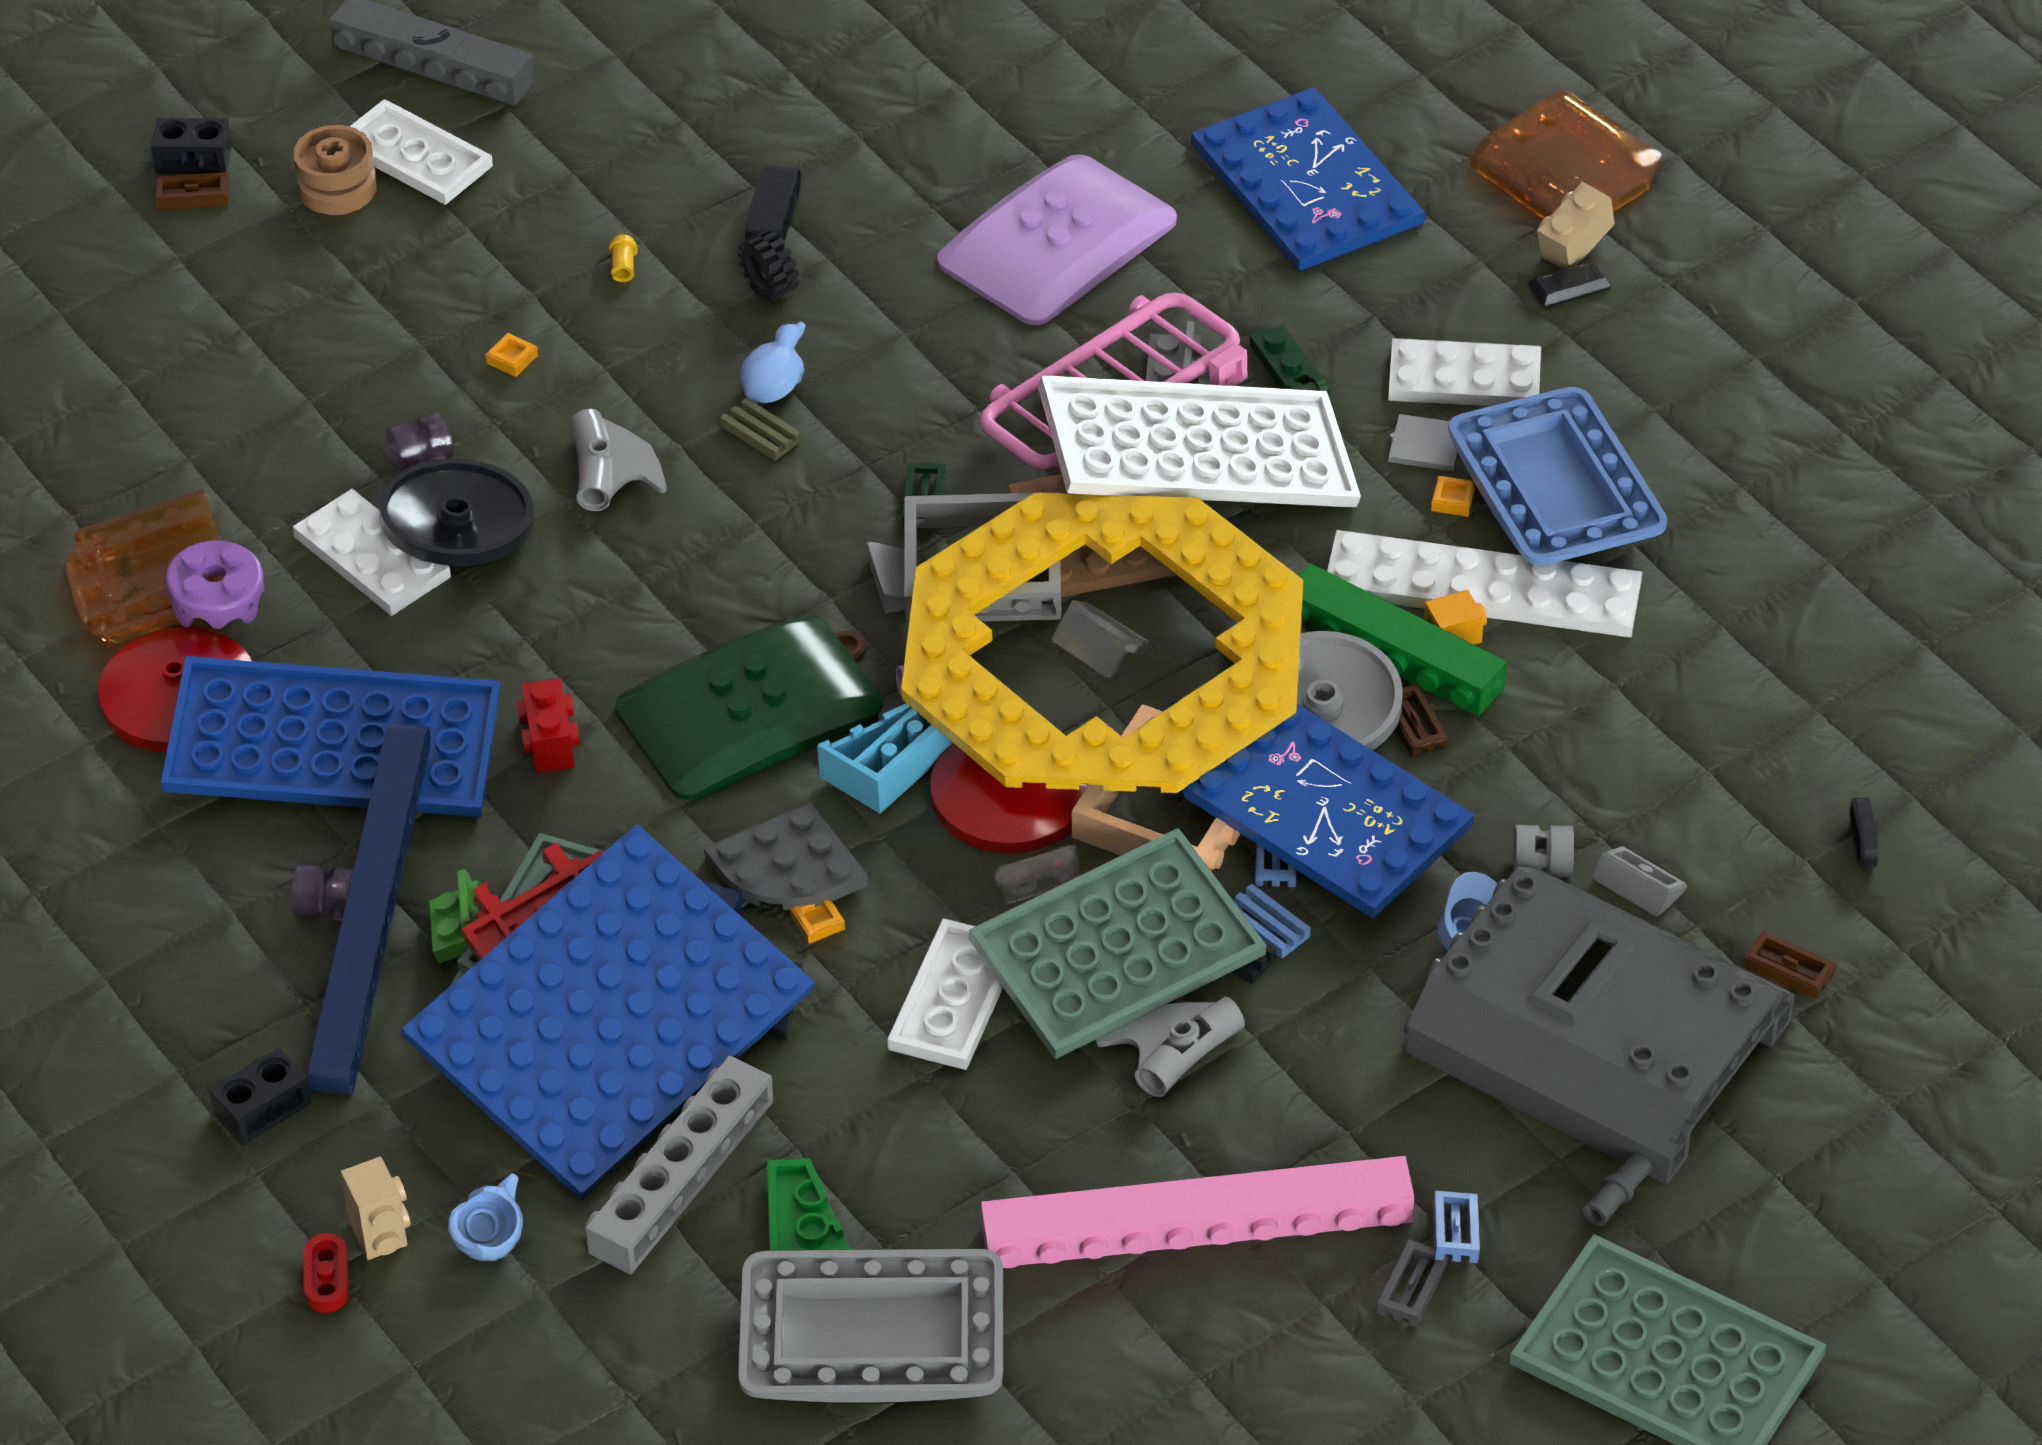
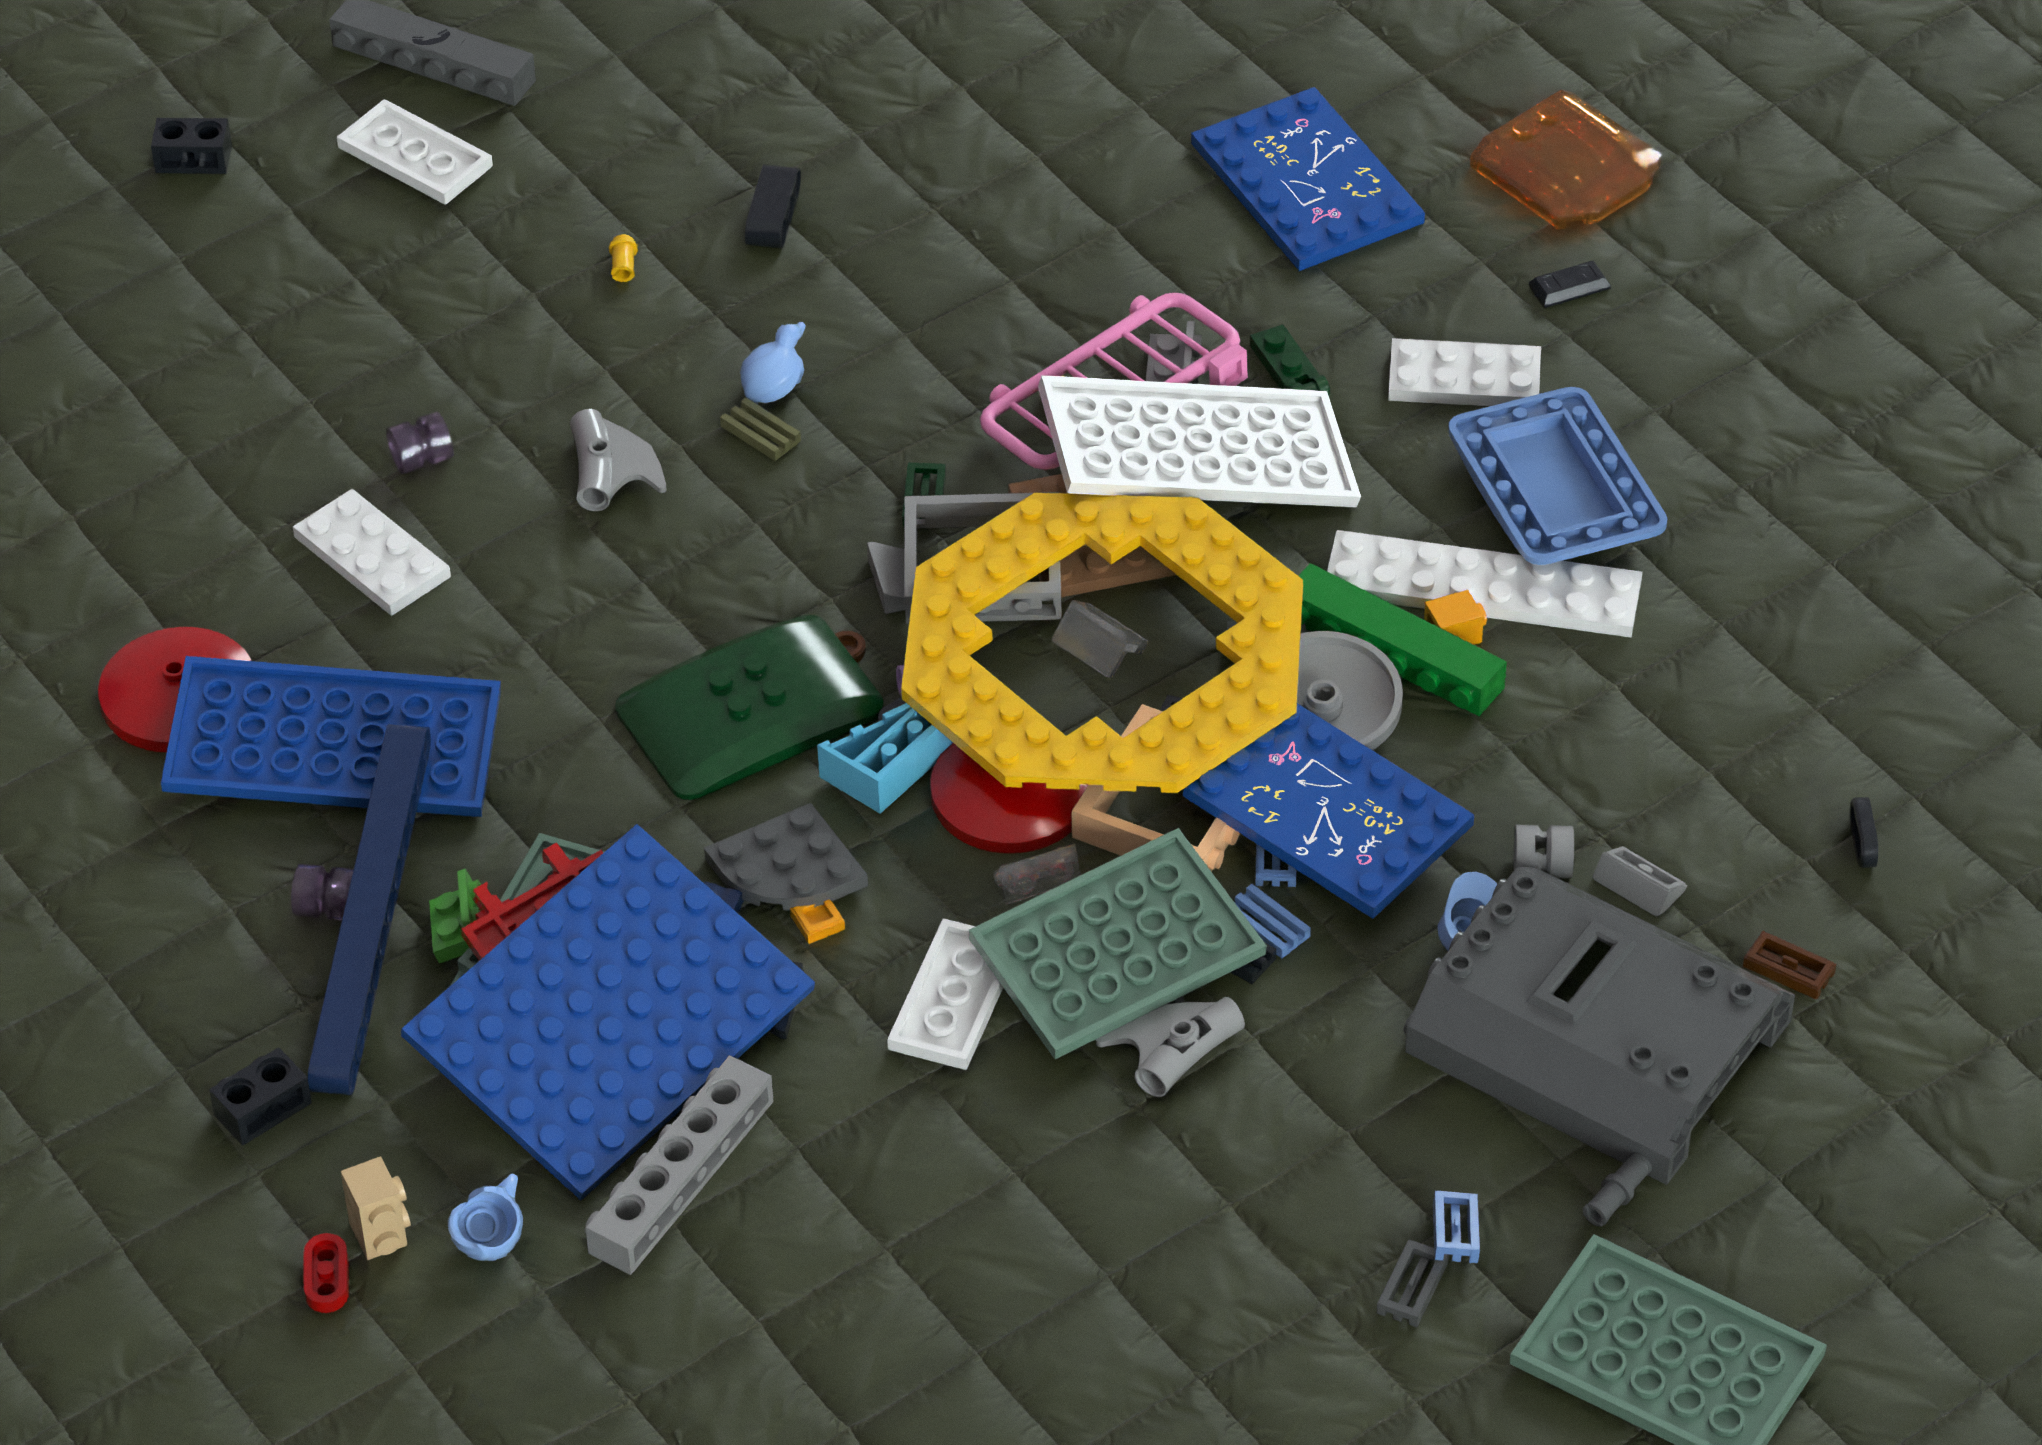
clear orange wedge [64,488,223,647] -> none
reddish brown tile [155,172,229,210] -> none
medium lavender plate [165,541,265,629] -> none
medium nougat wheel [294,125,377,215] -> none
black dish [379,458,533,566] -> none
light orange tile [485,333,538,377] -> none
red brick [516,678,580,773] -> none
black tyre [738,230,800,302] -> none
light grey wedge [738,1249,1003,1402] -> none
green wing [767,1158,852,1251] -> none
lavender wedge [937,155,1177,326] -> none
bright pink brick [981,1156,1414,1268] -> none
light grey piece [1388,414,1458,472] -> none
reddish brown tile [1395,684,1449,758] -> none
light orange tile [1431,476,1476,517] -> none
tan brick [1537,182,1615,269] -> none

